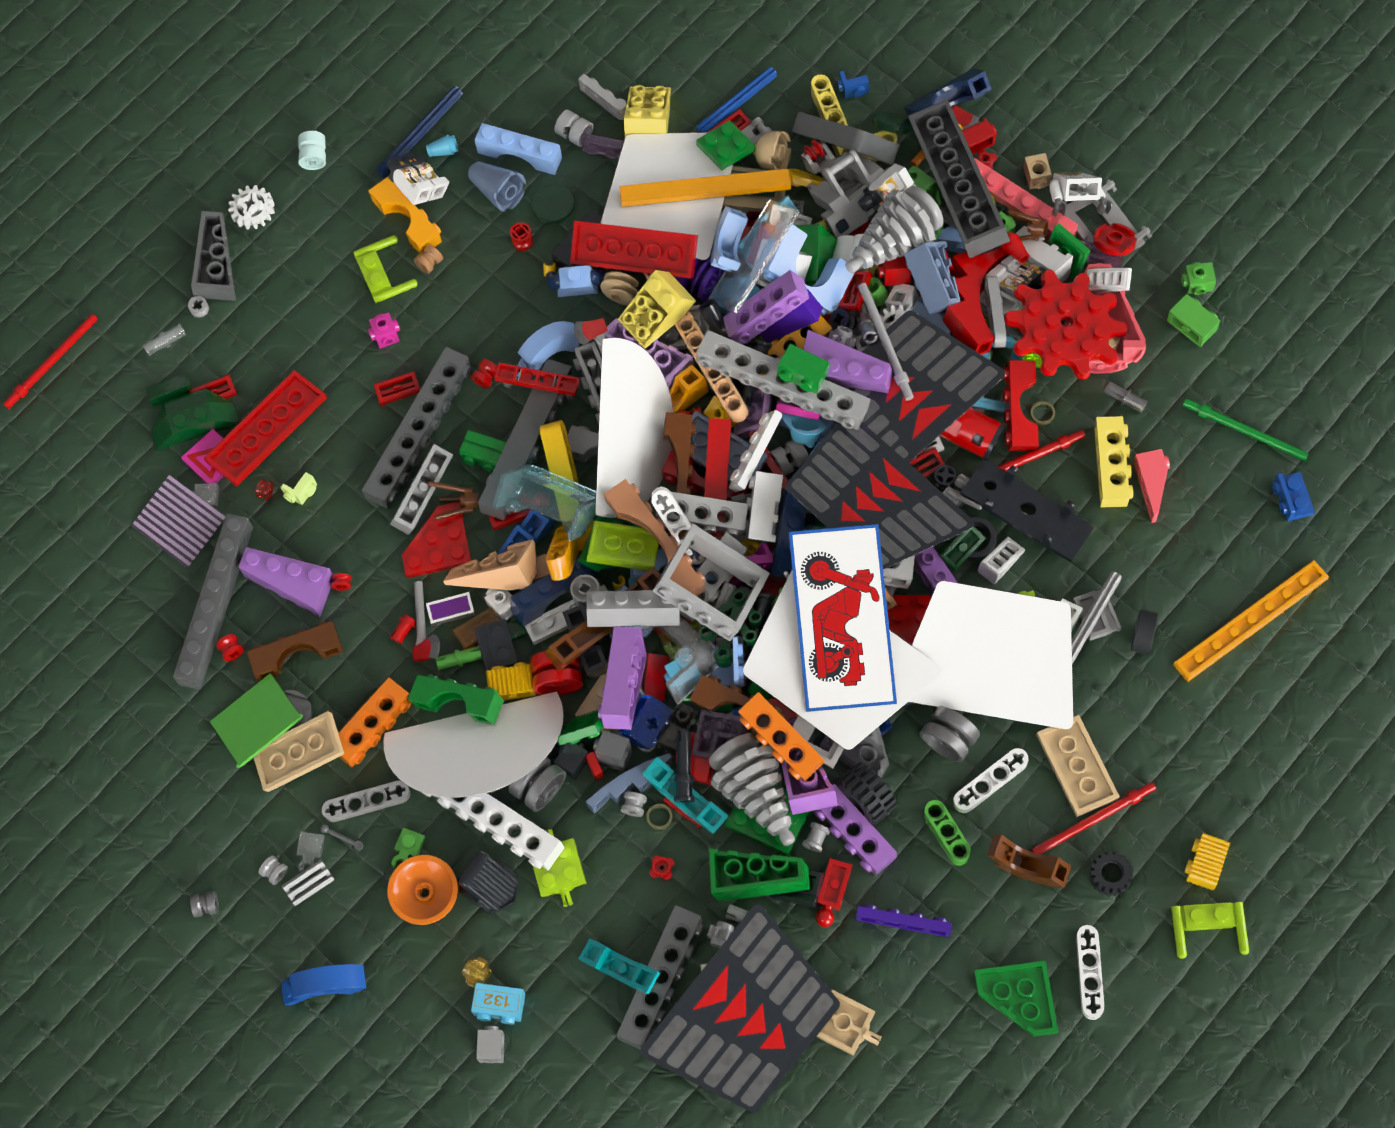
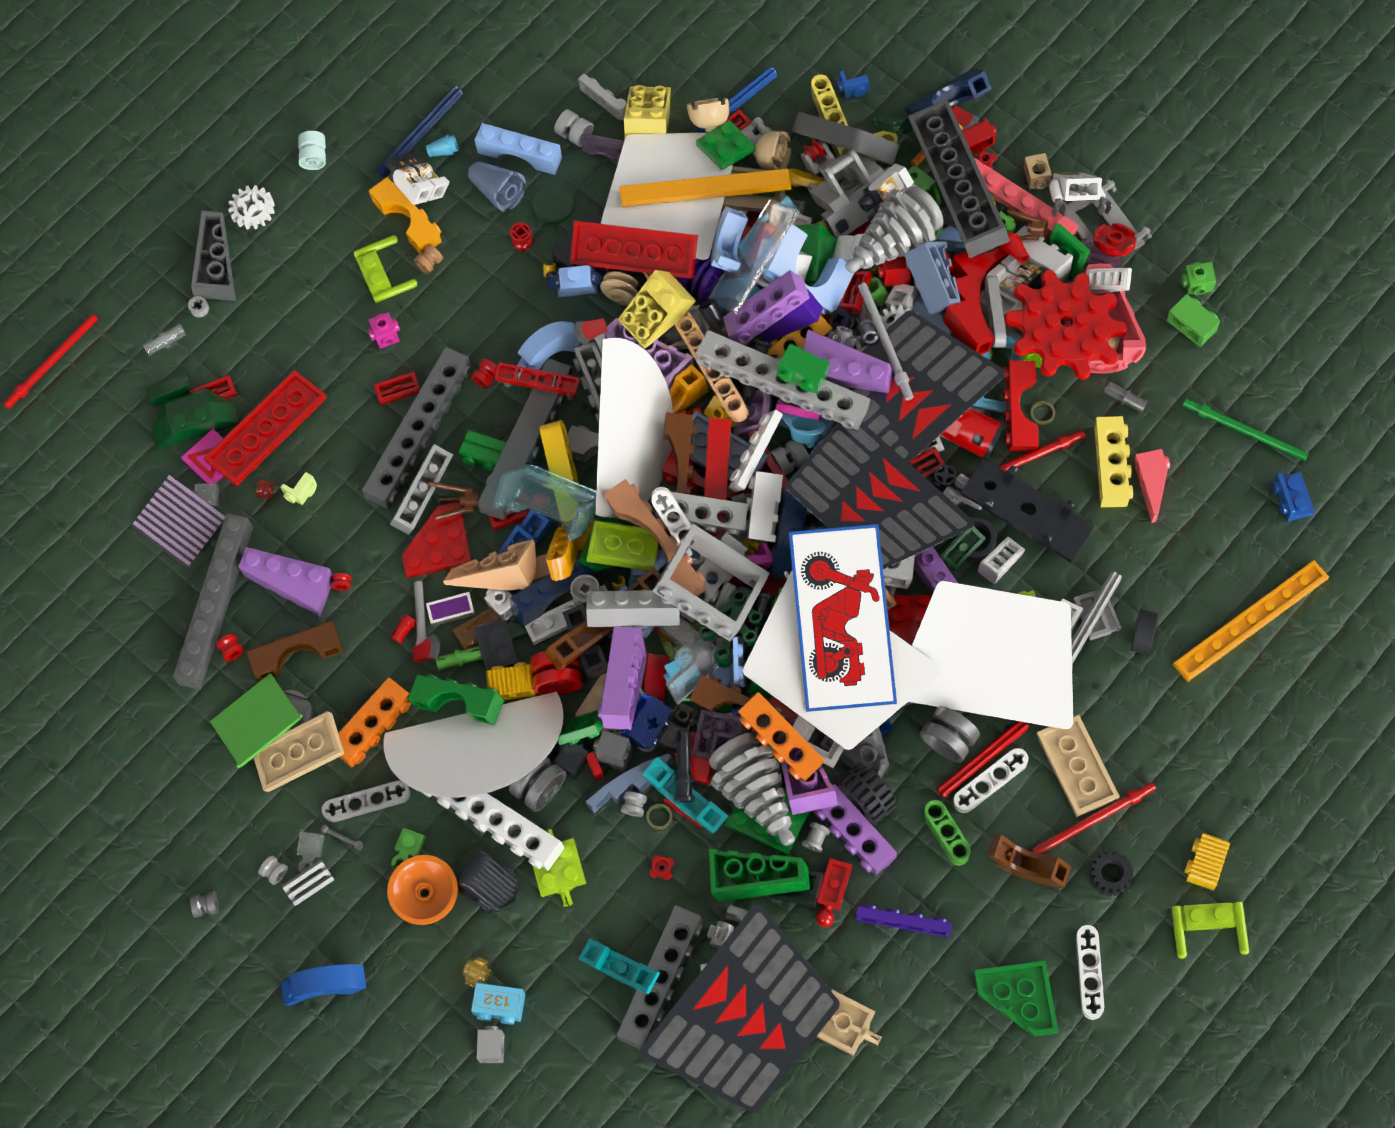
none -> tan cylinder [687,98,729,132]
none -> red axle [937,721,1029,798]

